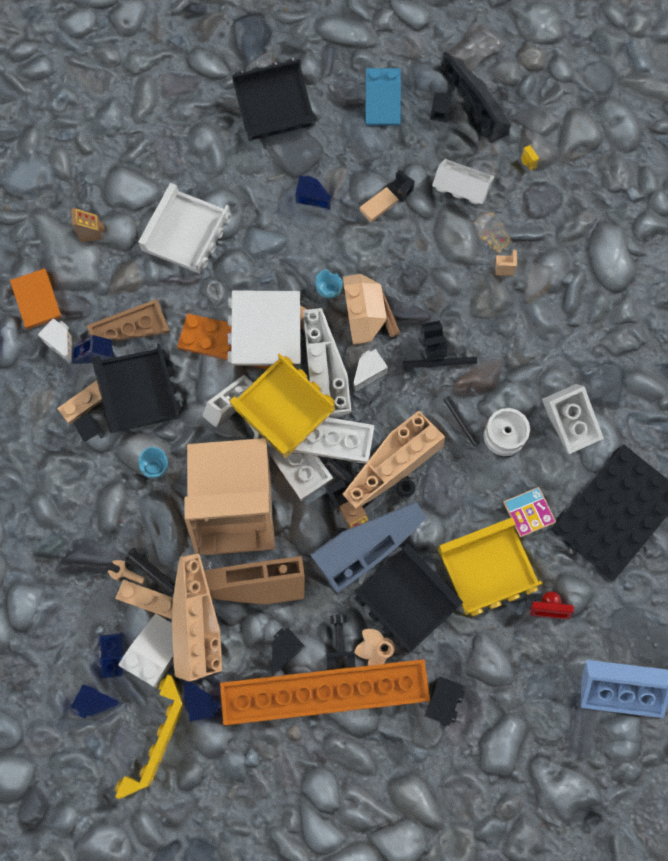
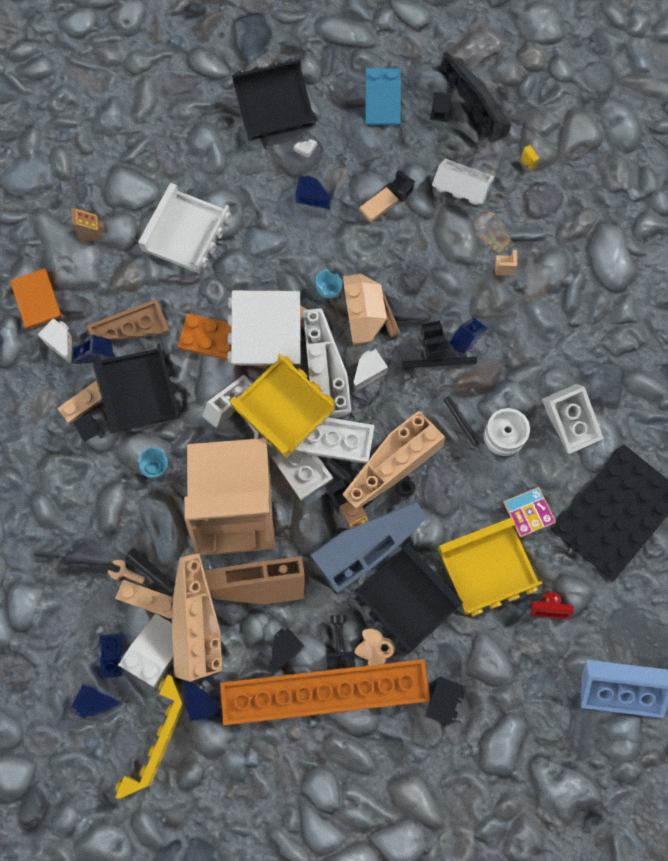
none -> white tile [293,140,317,158]
none -> clear blue slope [449,317,488,354]

